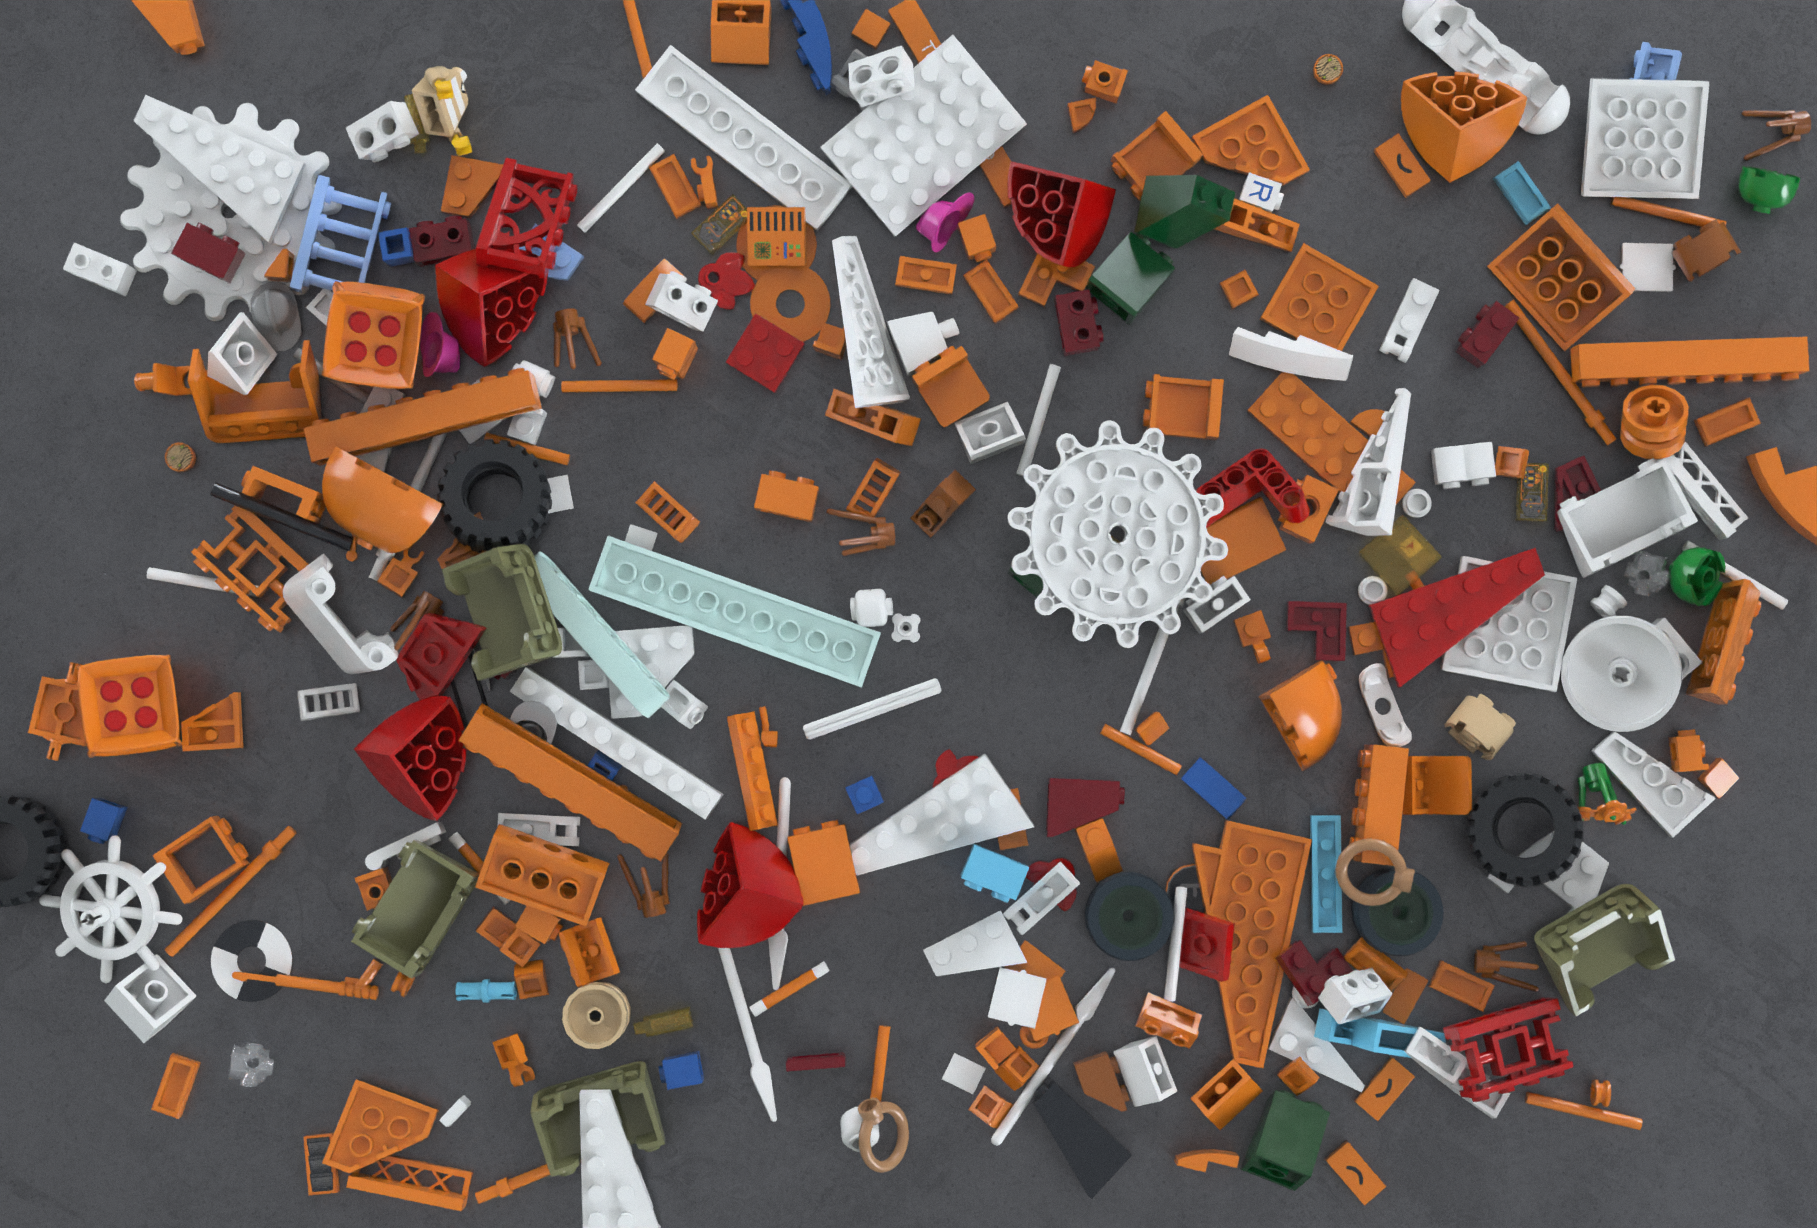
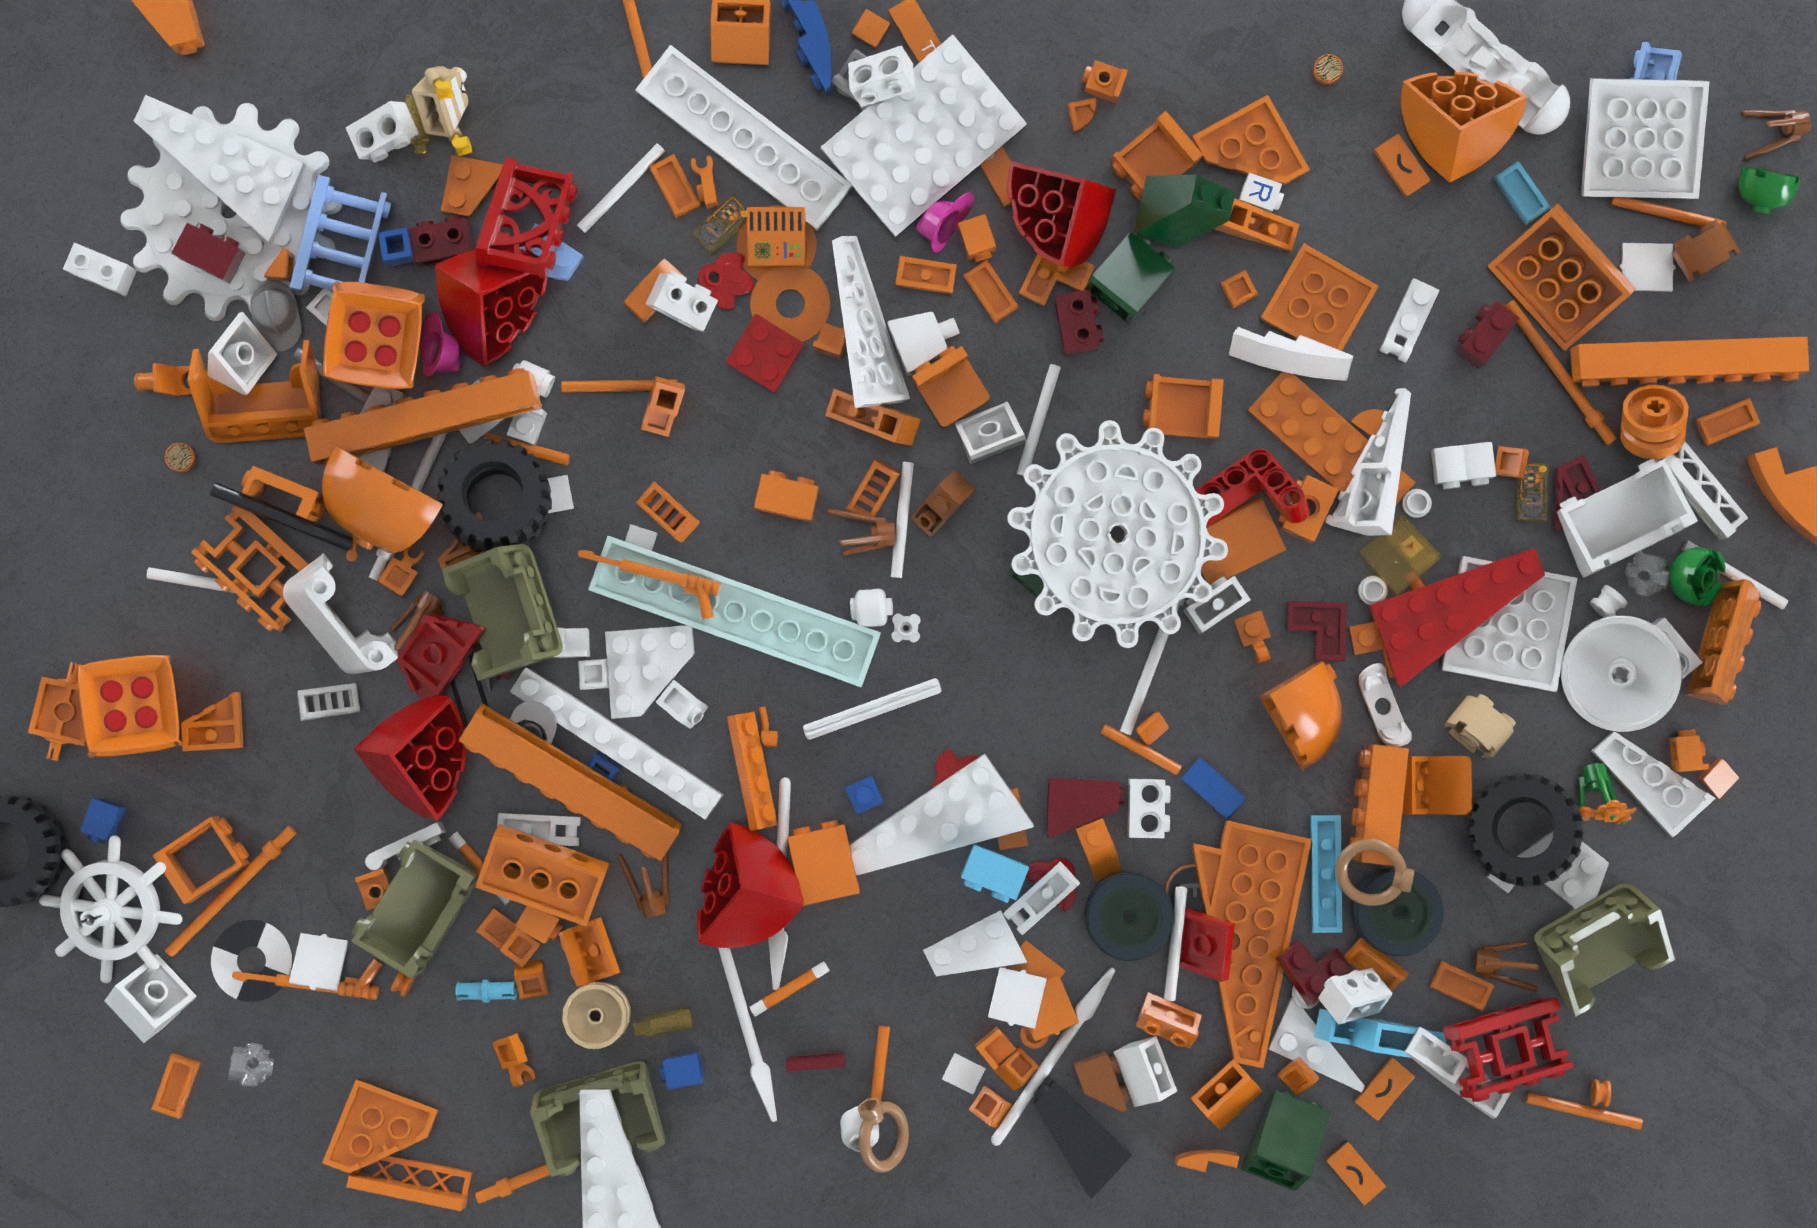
tile [303,1133,340,1196] -> none
white tile [439,1095,471,1127] -> none
light aqua beam [534,552,670,718] -> none
dark orange plant [553,308,602,369] -> none
orange brick [652,328,698,380] -> none
orange sticker [1382,968,1428,1024] -> none
none -> white piece [289,933,349,991]
none -> orange piece [578,550,721,620]
none -> orange brick [641,376,685,437]
none -> white bar [890,462,914,578]
none -> white brick [1127,779,1170,838]

